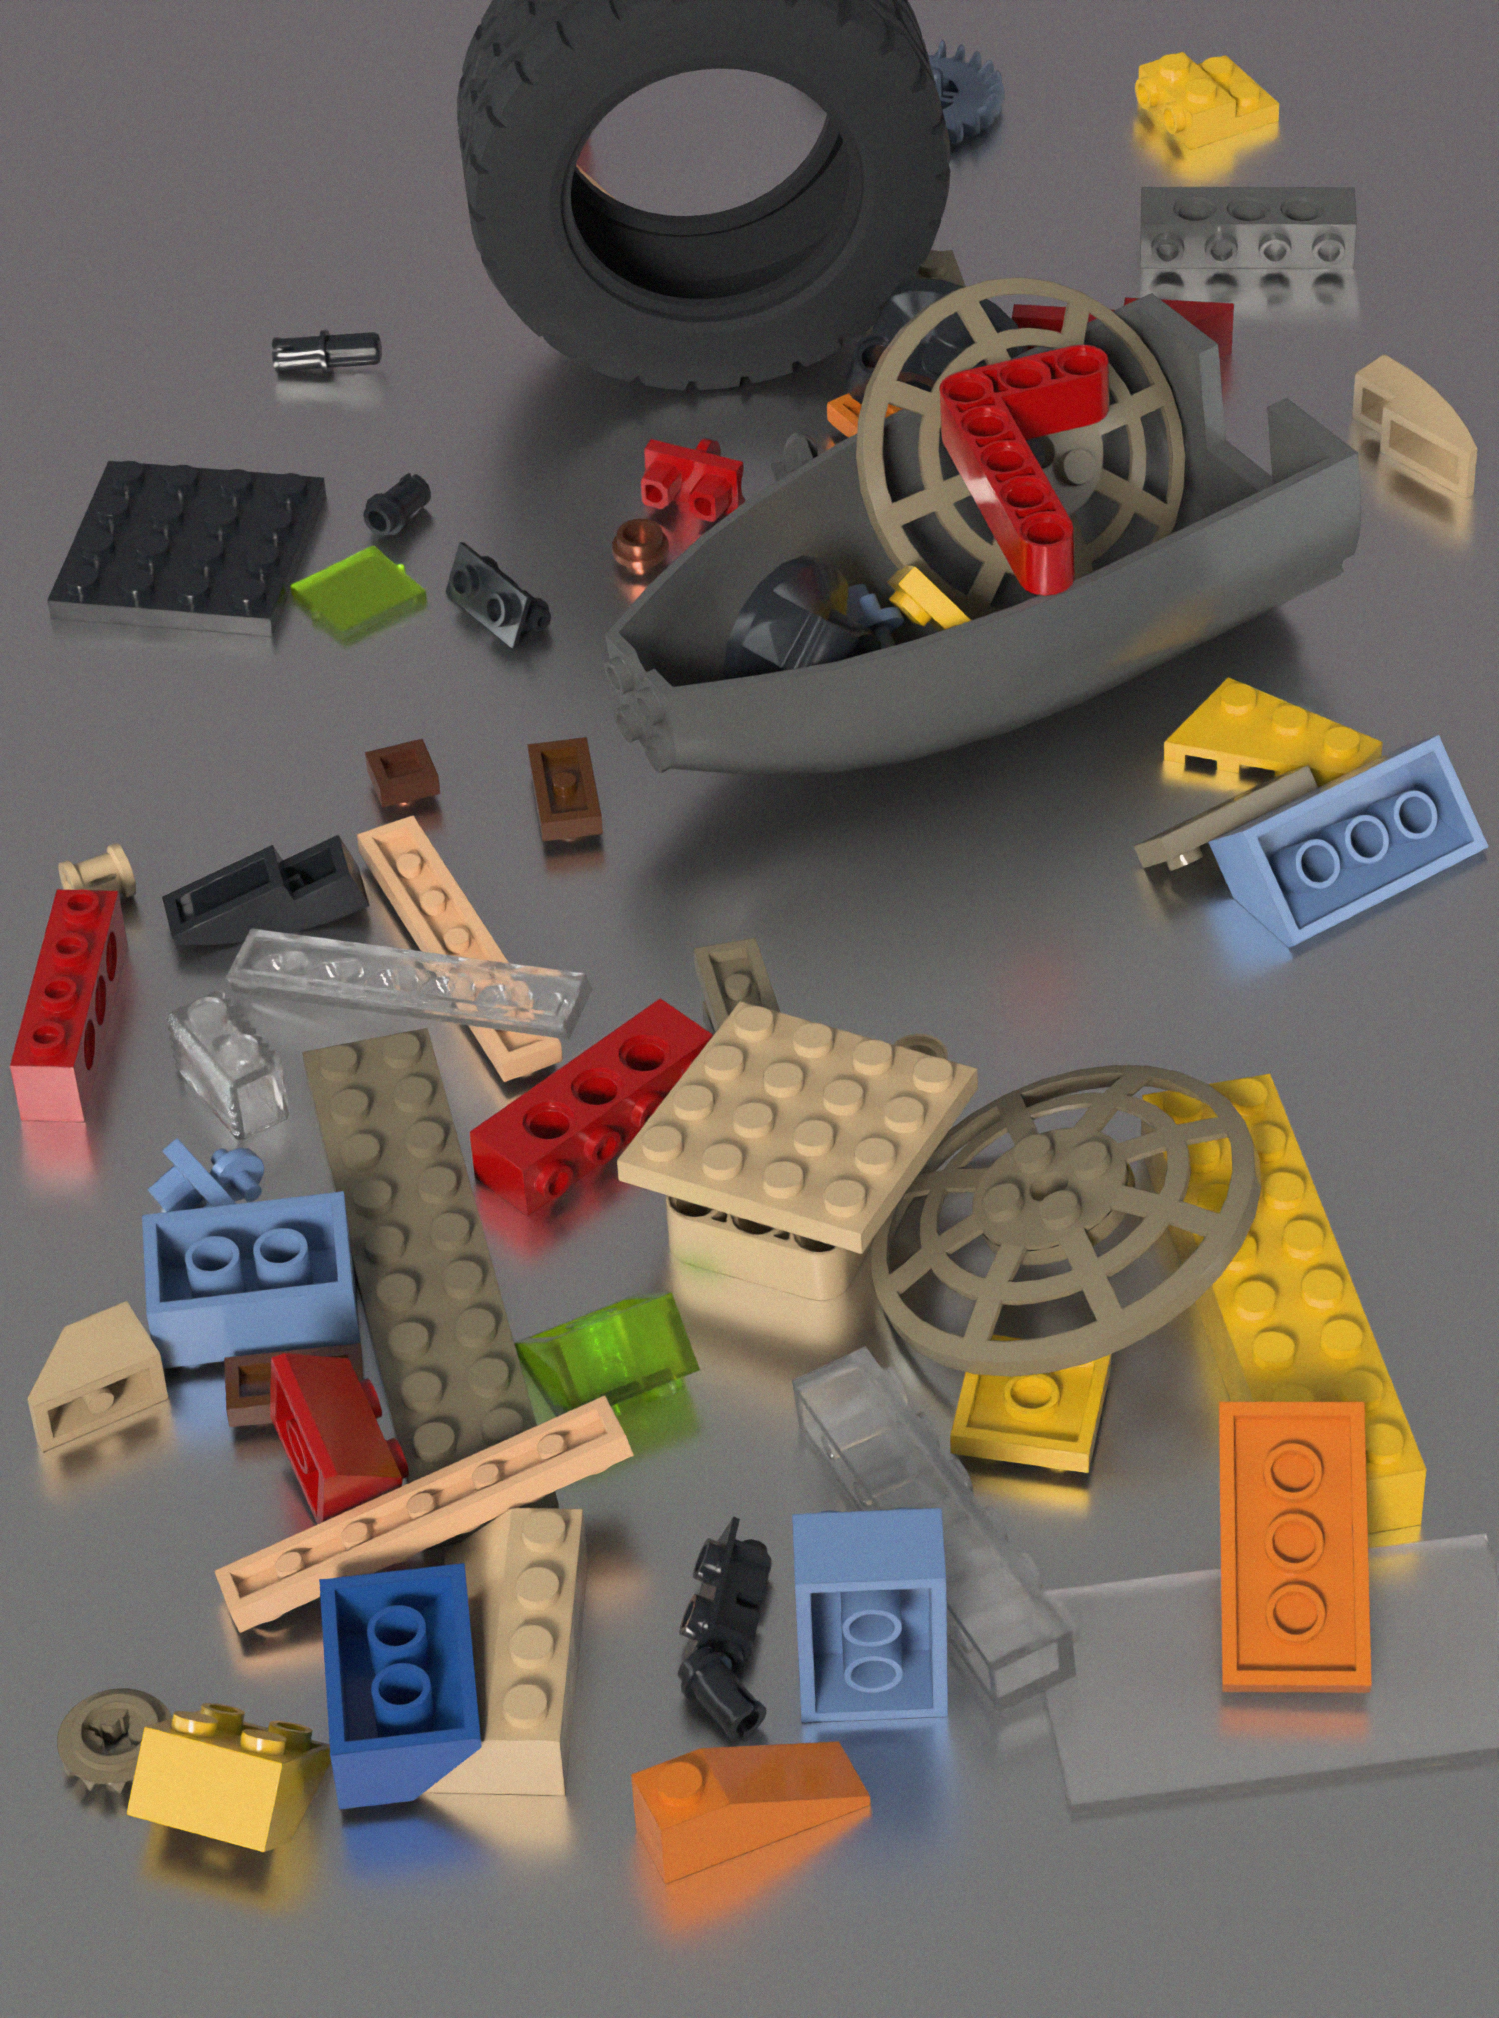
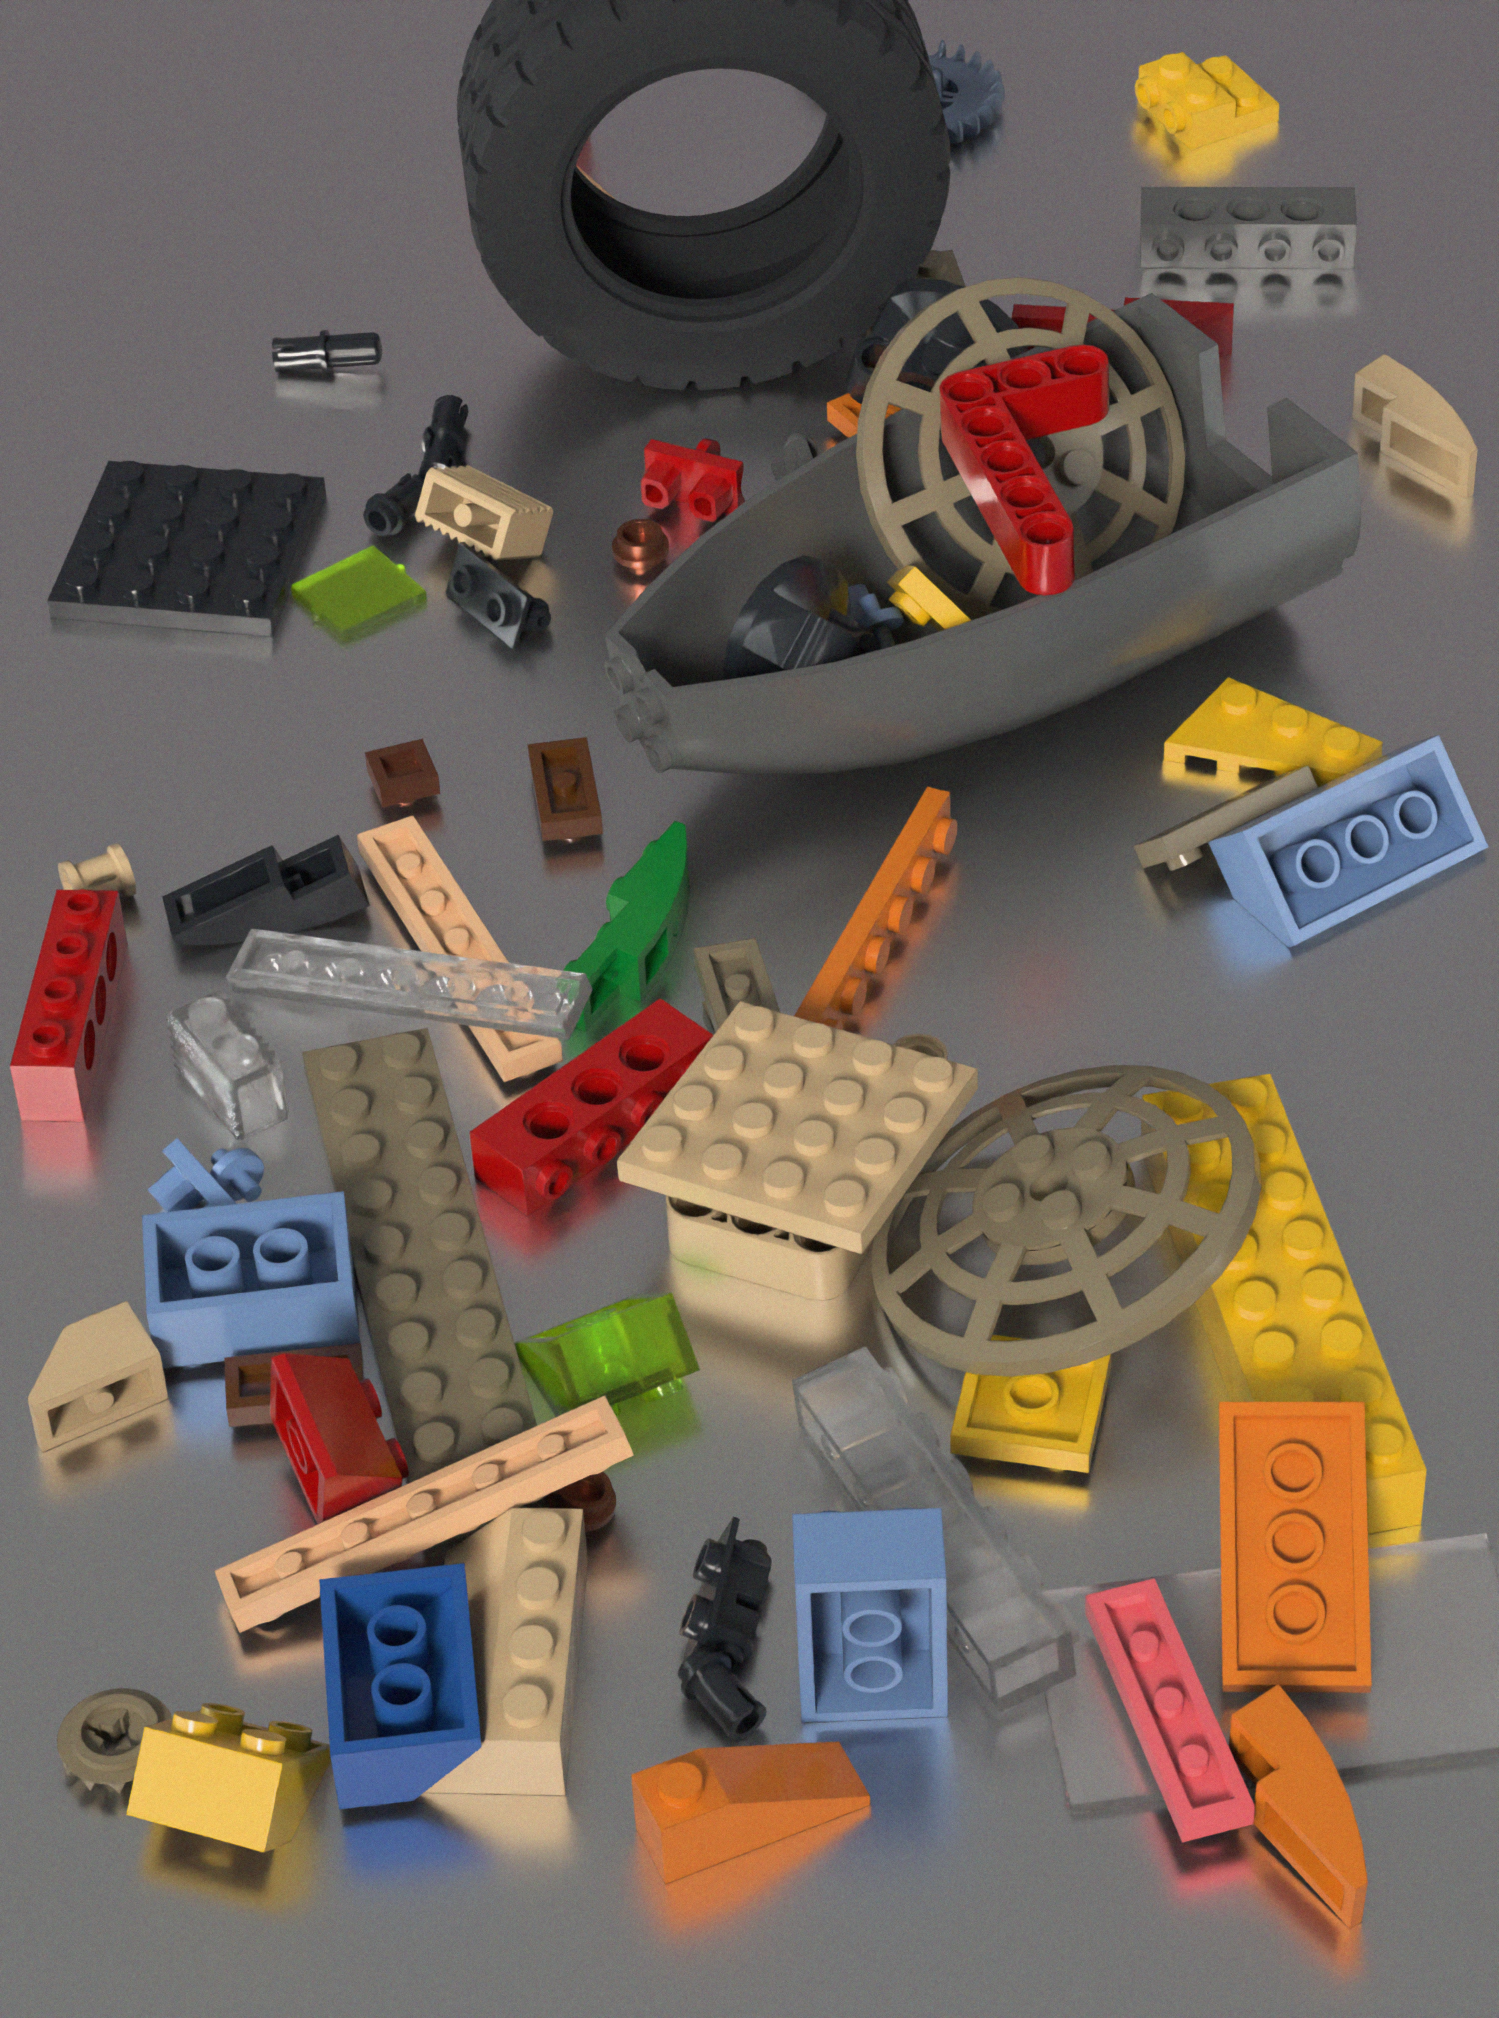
none -> tan brick [415,465,553,561]
none -> black pin [418,395,469,480]
none -> copper plate [546,1472,616,1531]
none -> green slope [559,821,690,1032]
none -> orange plate [794,786,958,1030]
none -> coral plate [1085,1578,1255,1842]
none -> orange slope [1228,1684,1368,1929]

